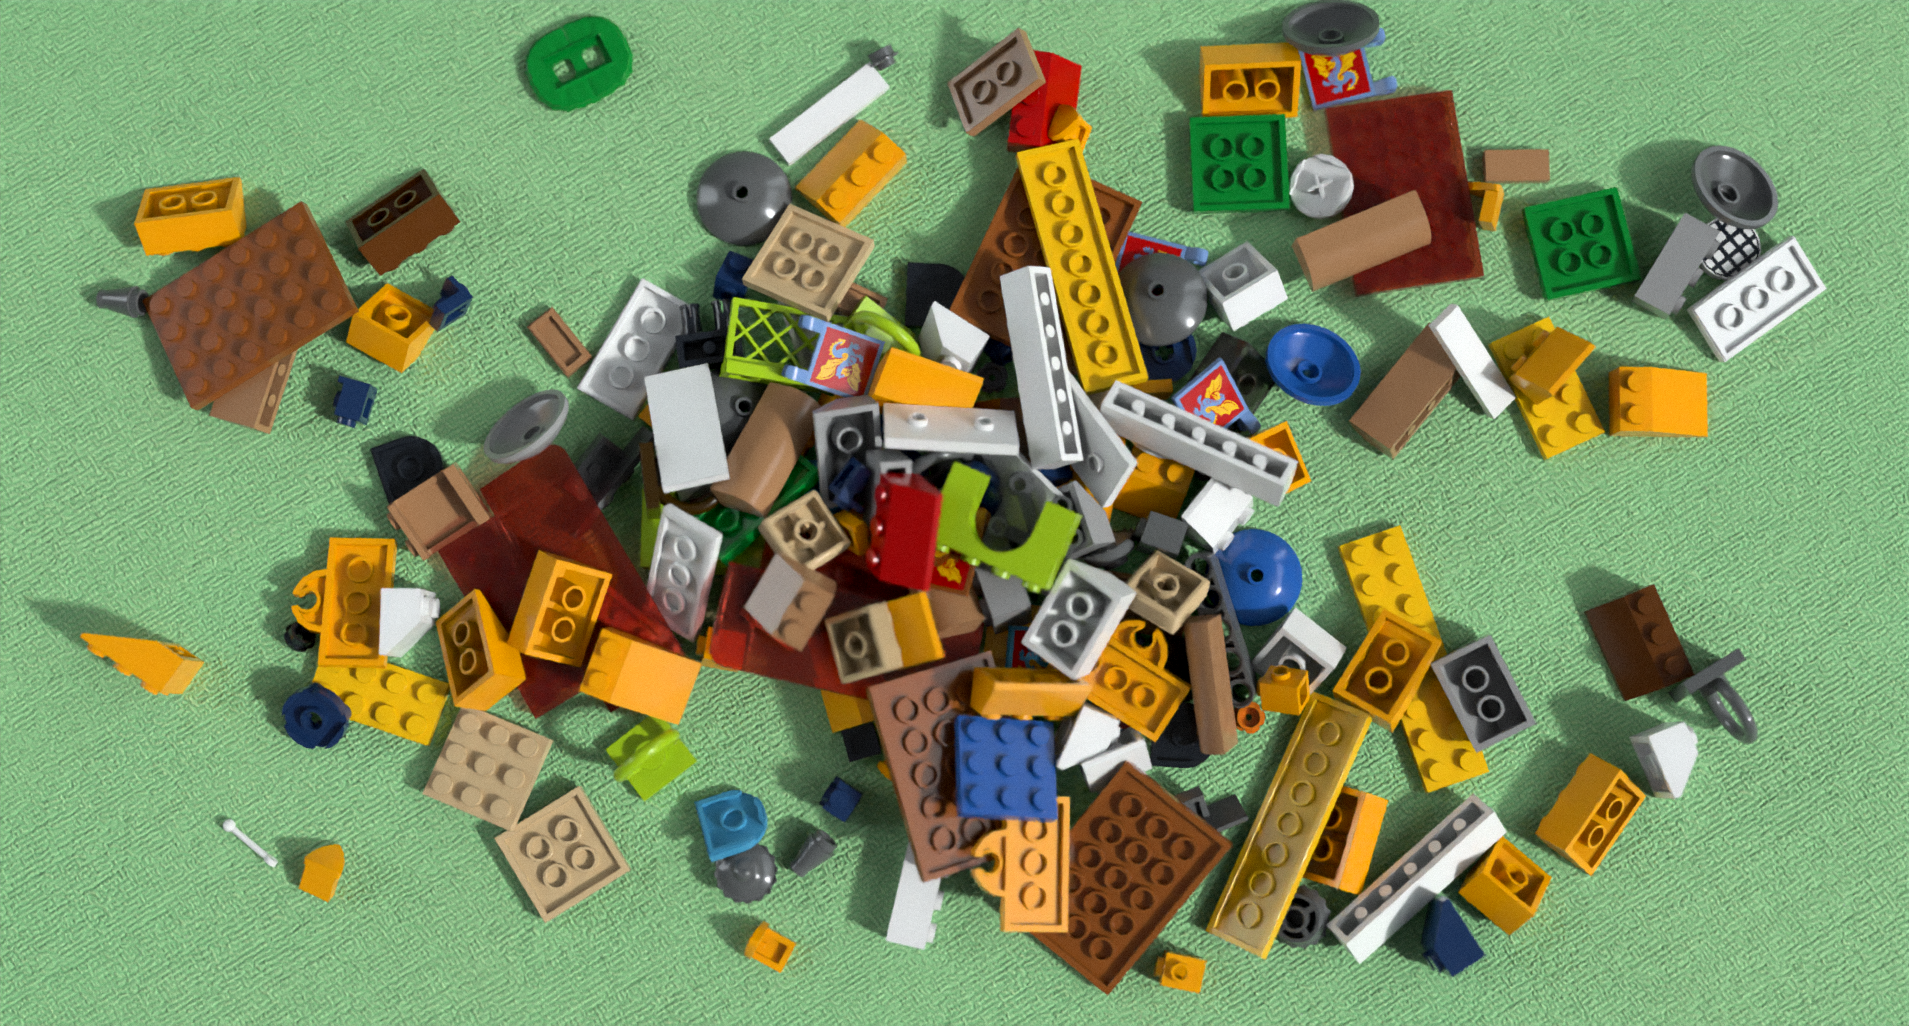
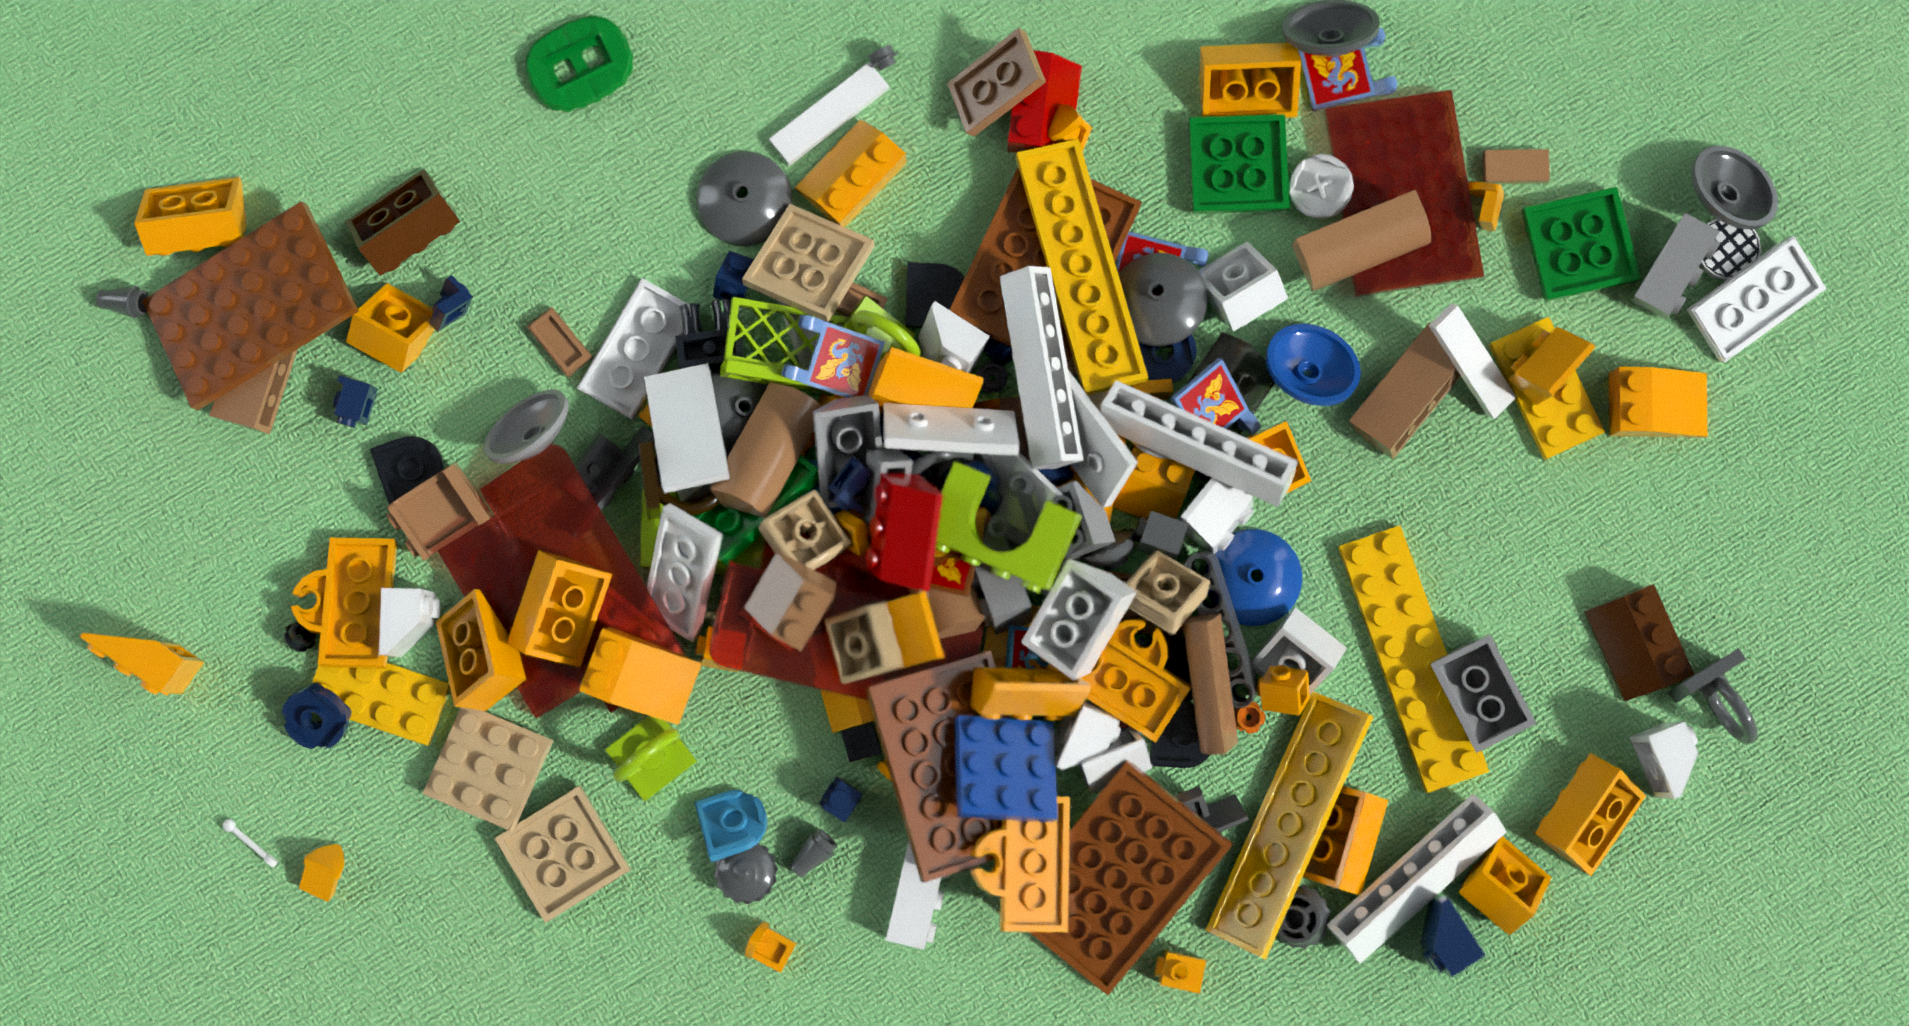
light orange slope [1332,609,1442,733] -> none

